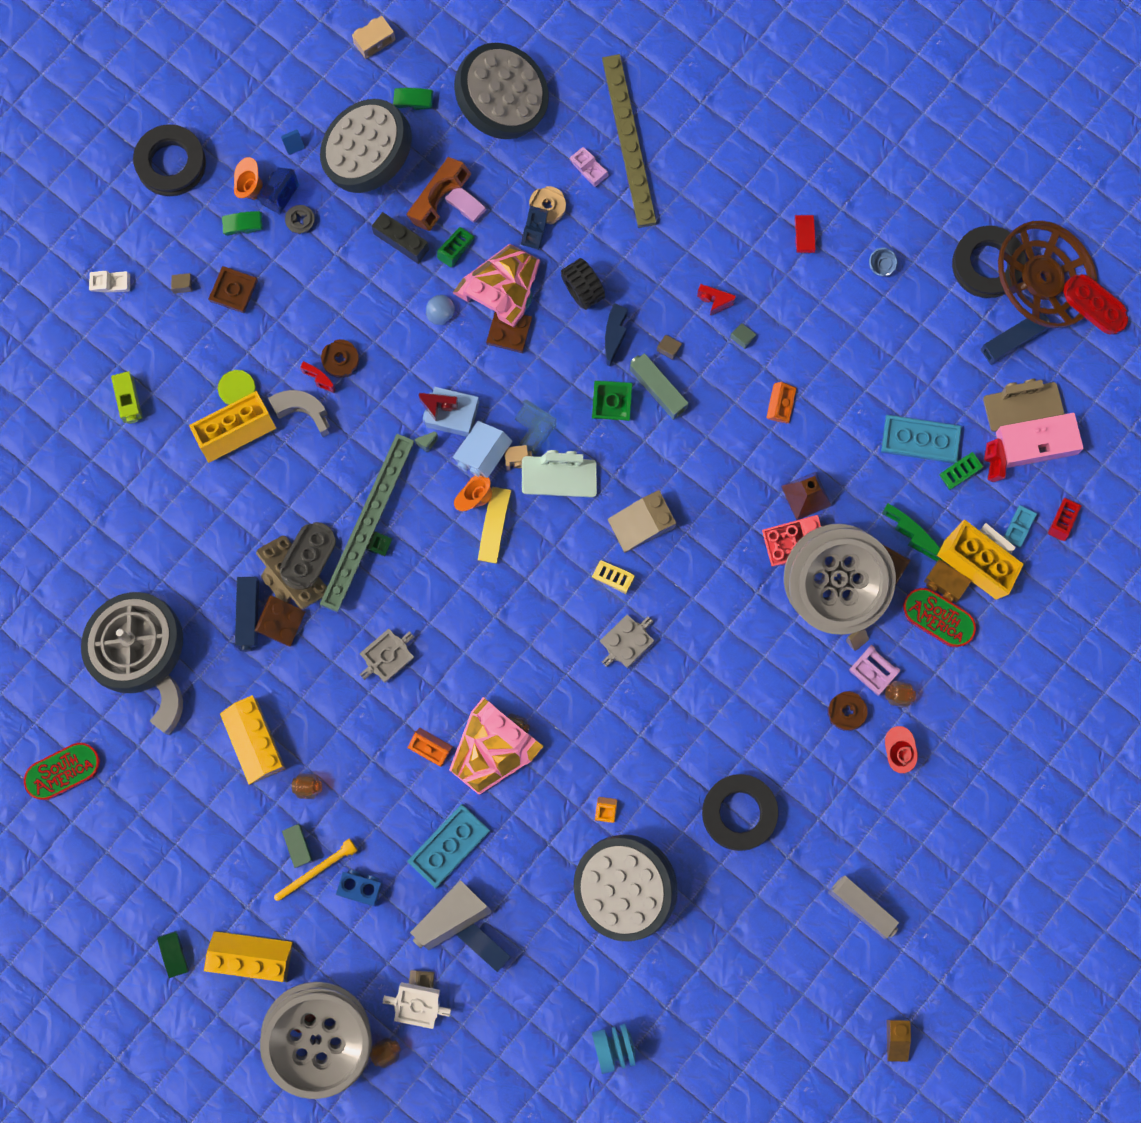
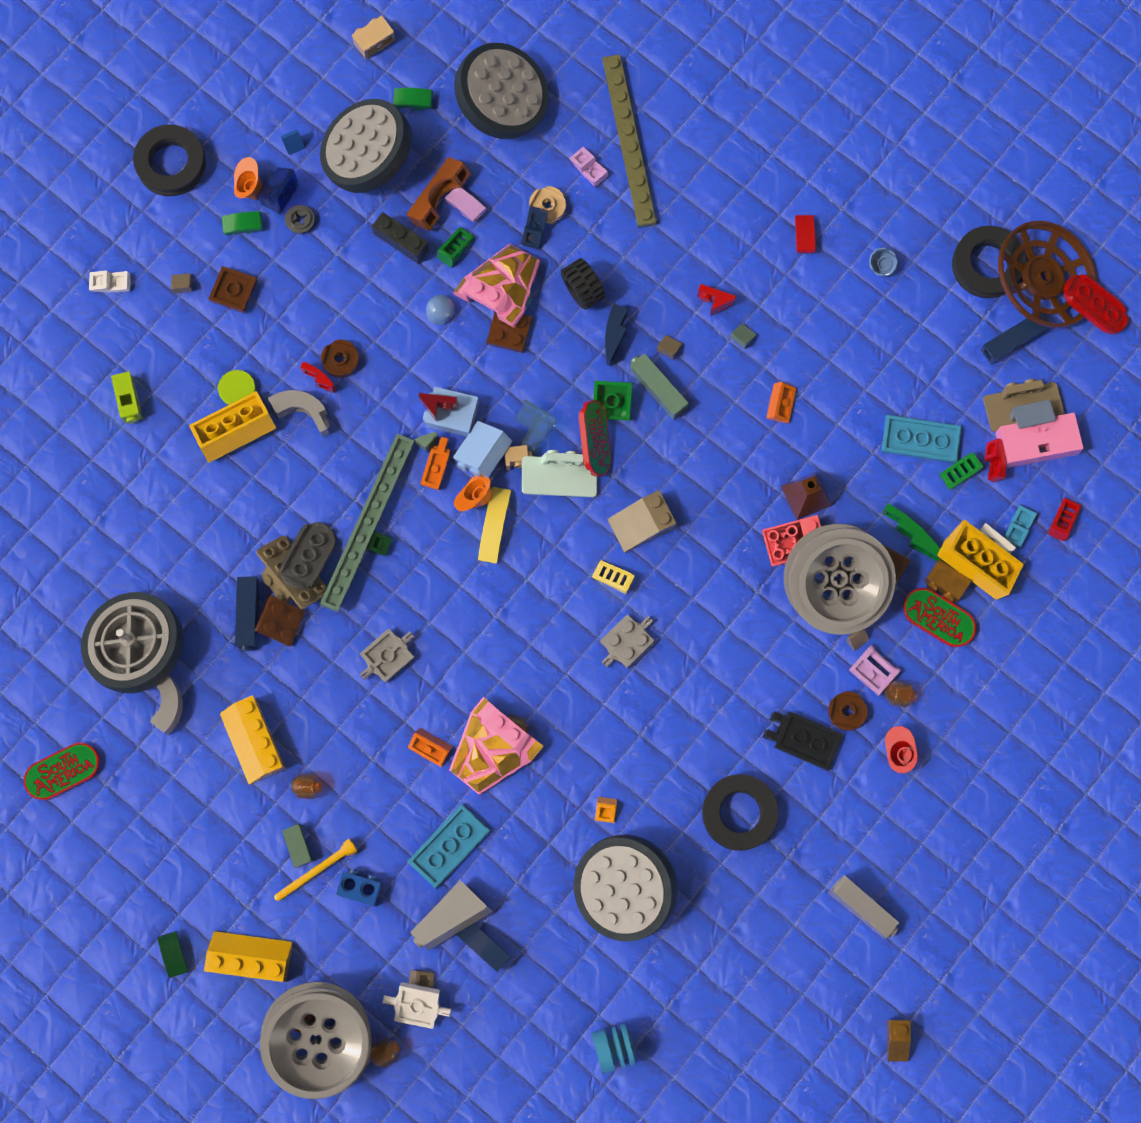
none -> orange hinge [420,437,450,491]
none -> tile [579,400,611,477]
none -> black tile [762,711,843,771]
none -> sand blue panel [1010,400,1056,429]

